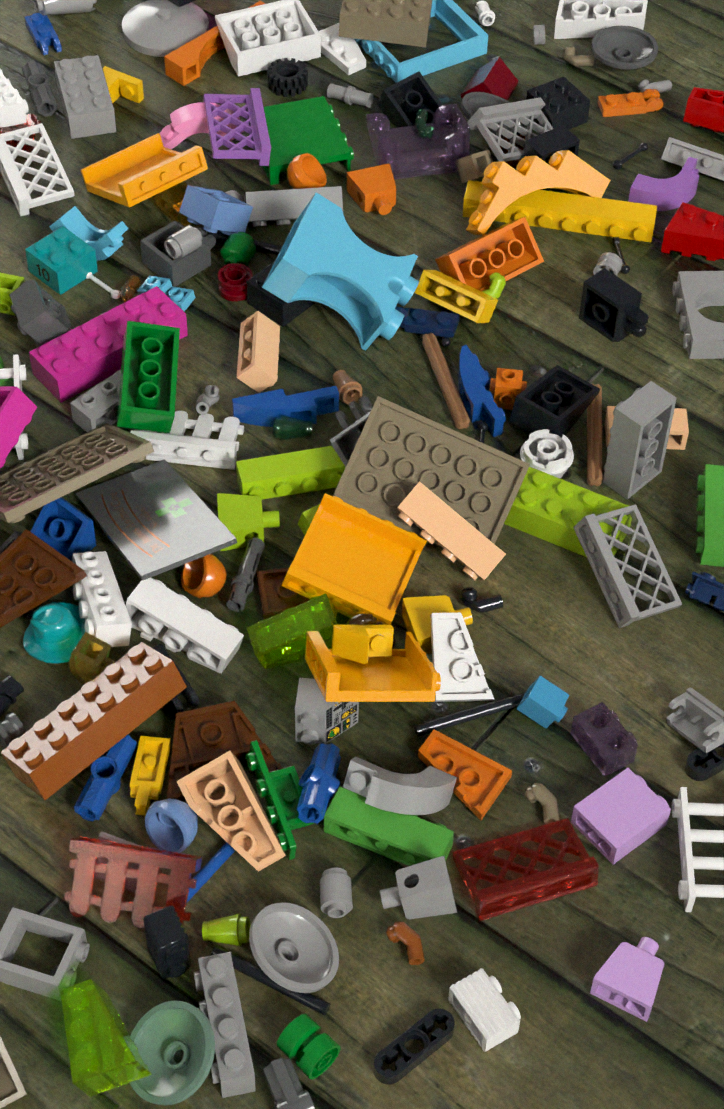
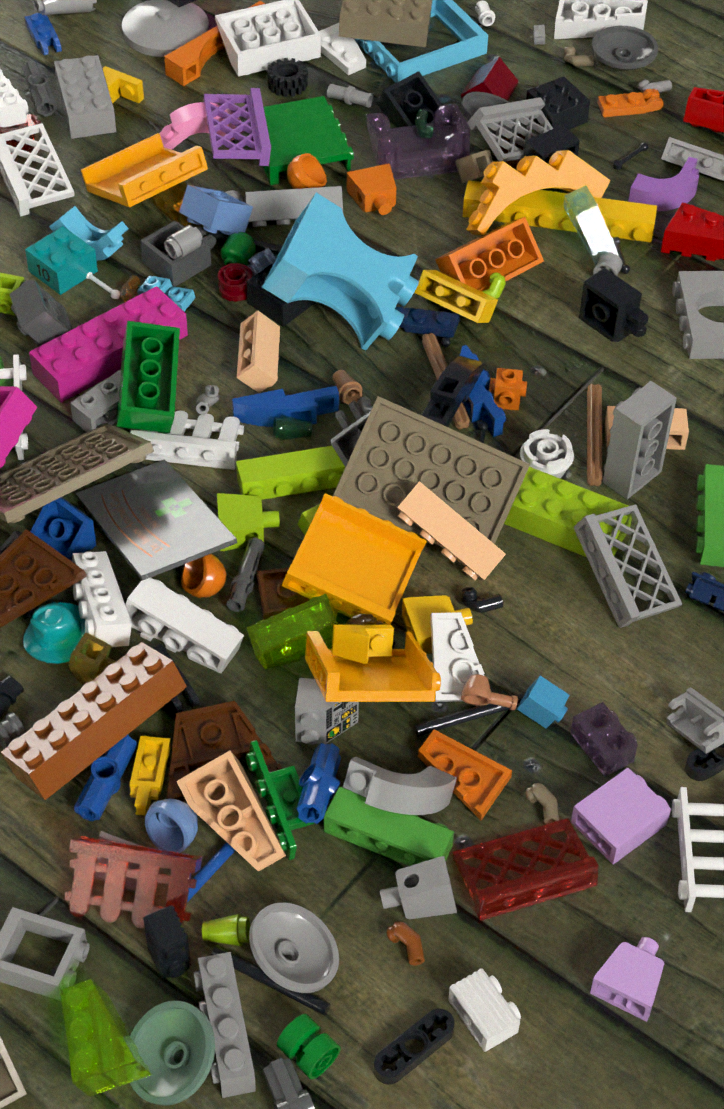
light grey brick [319,868,353,918] -> none
black slope [509,365,600,437] -> none
none -> sand blue hinge [248,248,276,275]
none -> black slope [422,356,485,427]
none -> nougat bar [461,674,518,710]
none -> clear light blue slope [564,185,619,264]

